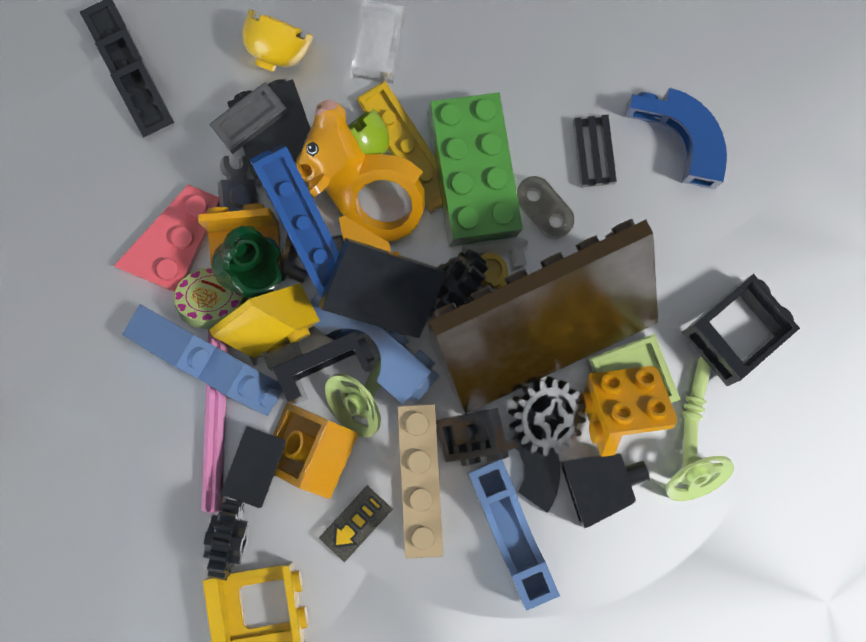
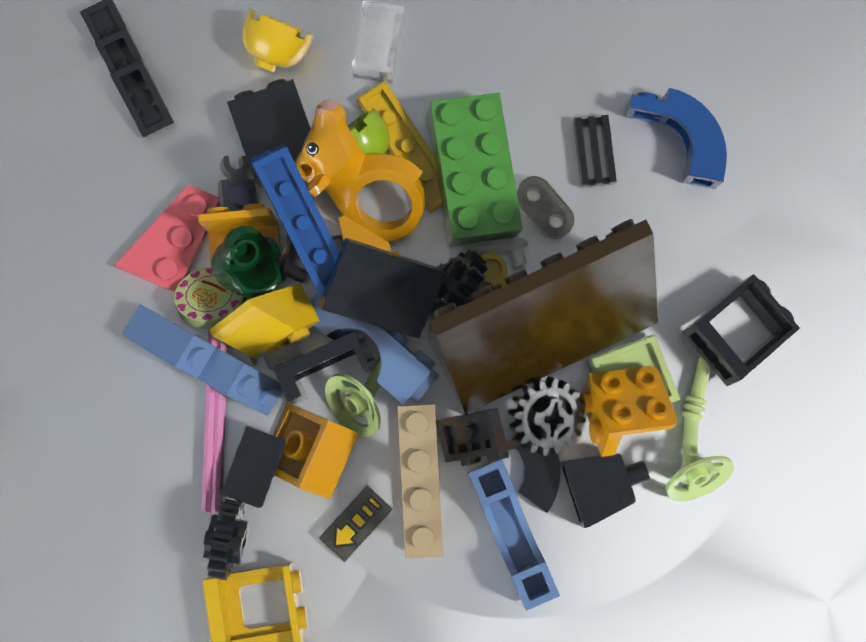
flat silver tile [209,82,288,154] -> none

